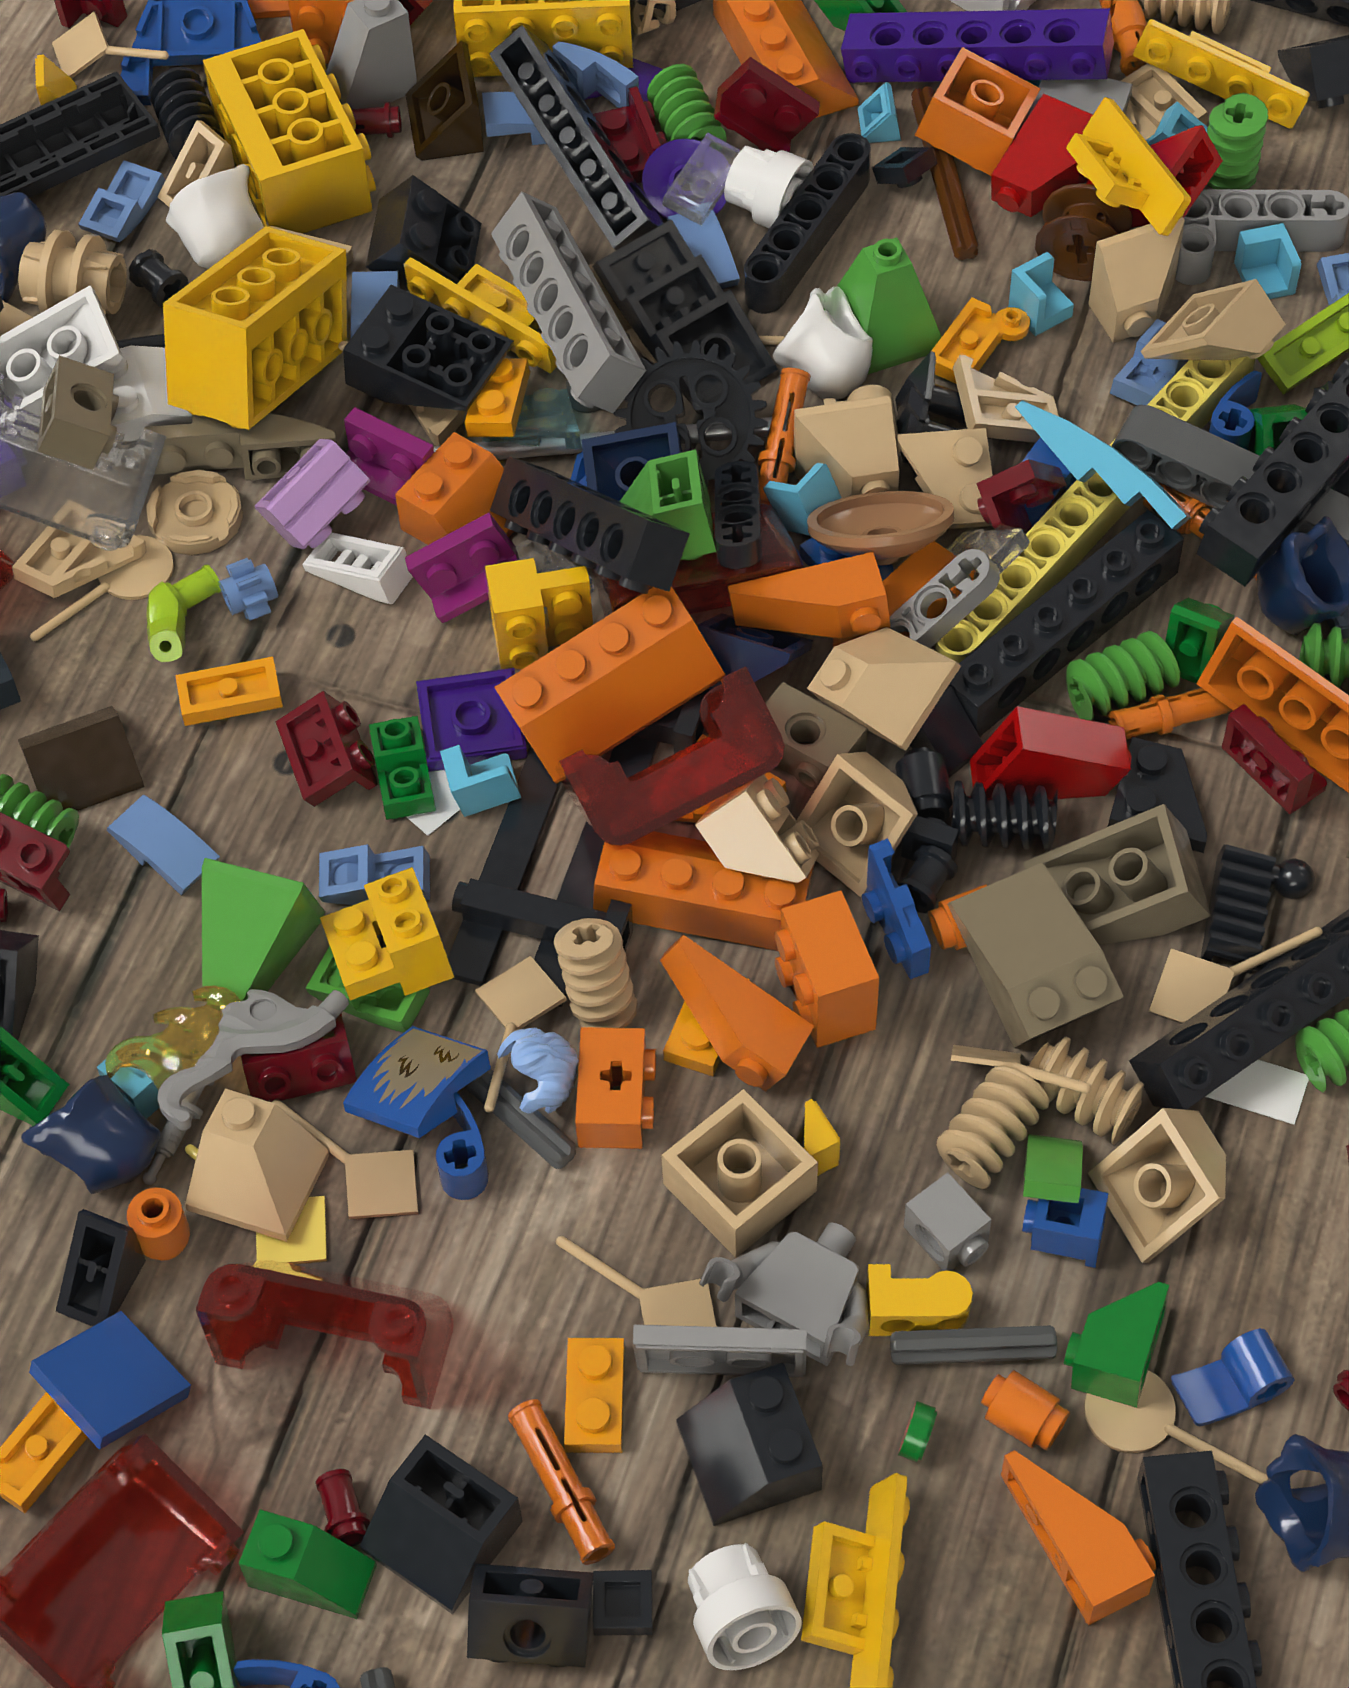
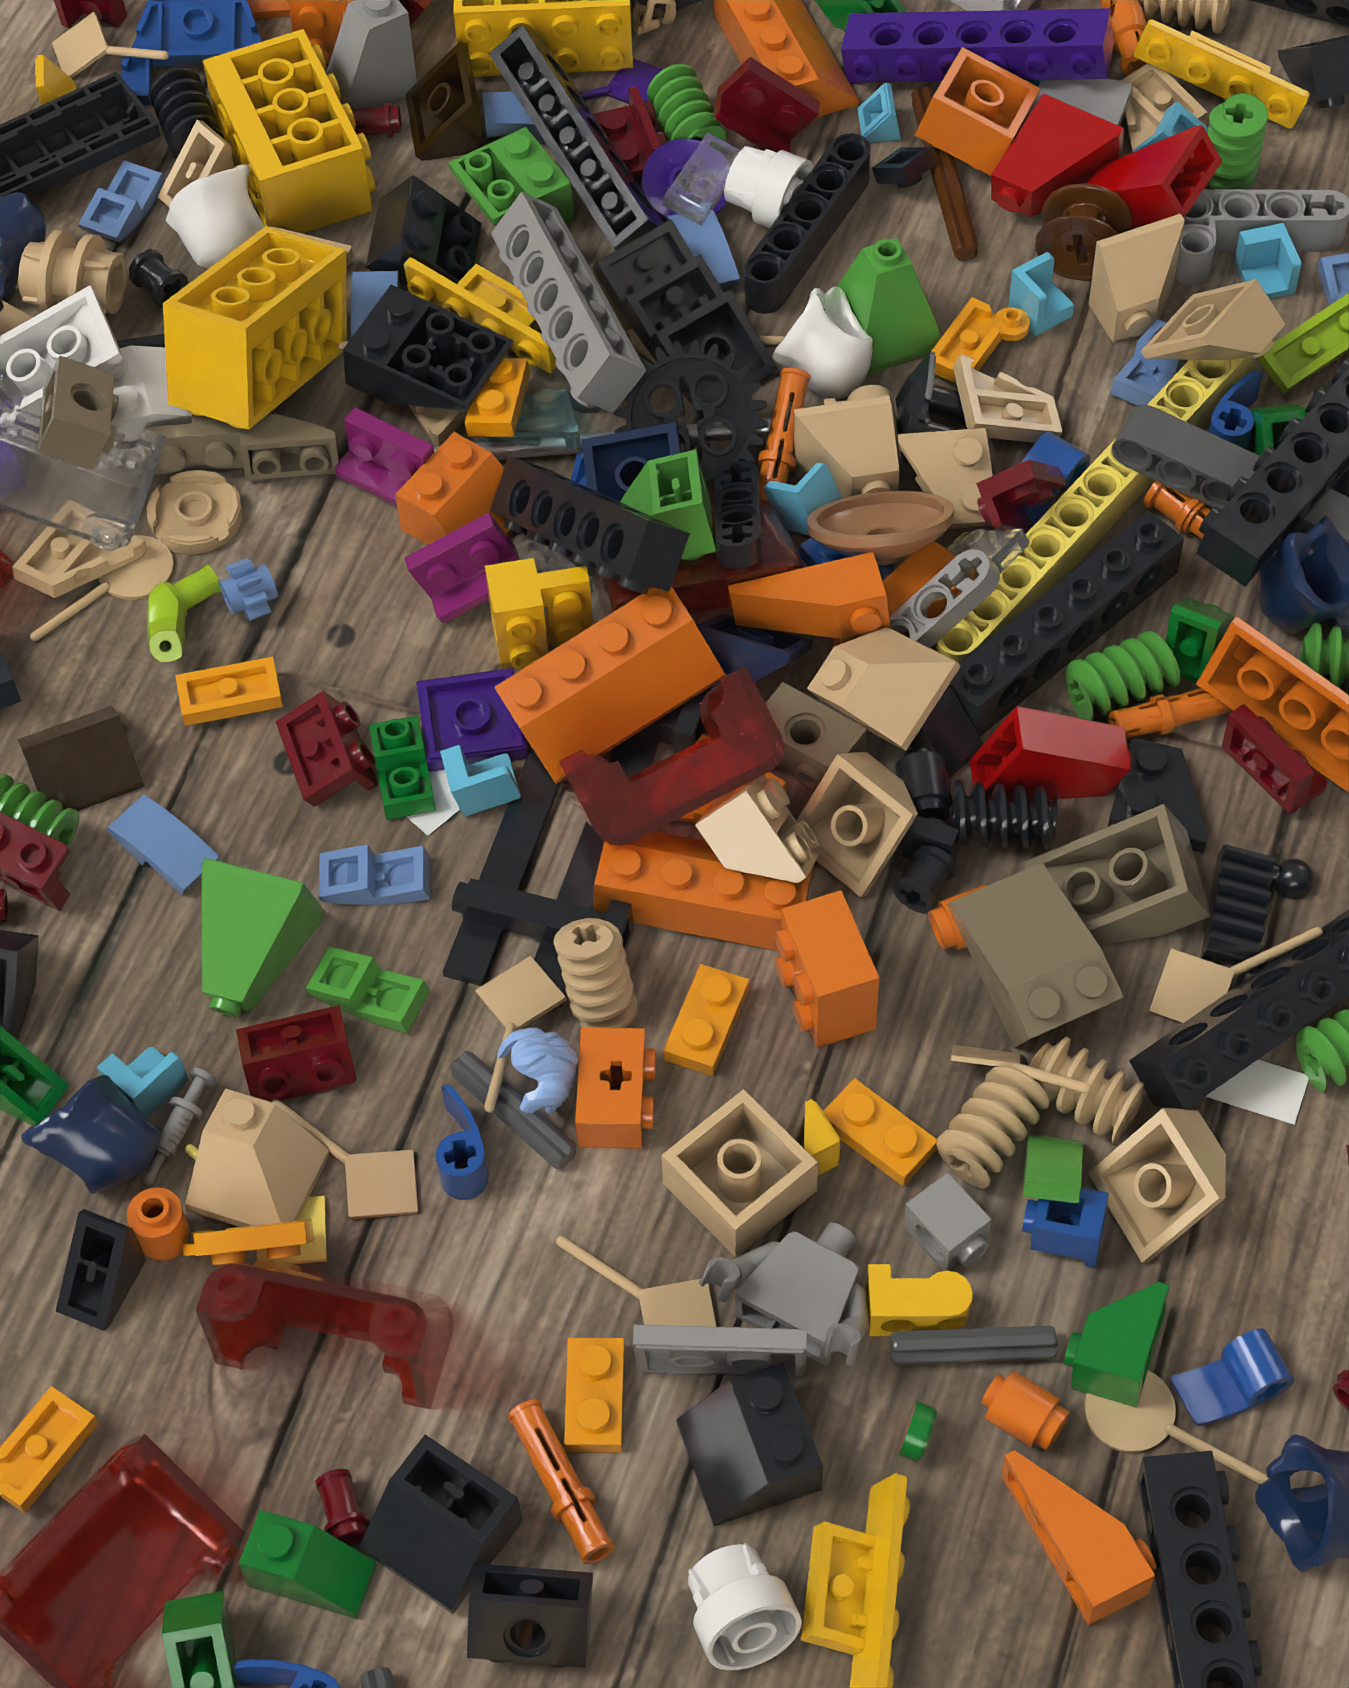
blue tile [29,1311,191,1450] -> none
piece [105,985,349,1130] -> none
lavender brick [255,439,370,549] -> none
white slope [302,532,413,604] -> none
yellow brick [320,867,454,1001] -> none
slope [343,1026,491,1138] -> none
medium blue slope [552,41,639,108] -> none
black plate [593,1570,653,1636] -> none
orange slope [660,934,814,1092] -> none
blue wing [862,838,931,980] -> none
medium azure slope [1015,400,1192,530] -> none
yellow bracket [1066,97,1191,236] -> none
none -> light orange hinge [182,1219,314,1265]
none -> bright green slope [448,127,574,226]
none -> light orange plate [823,1078,938,1187]

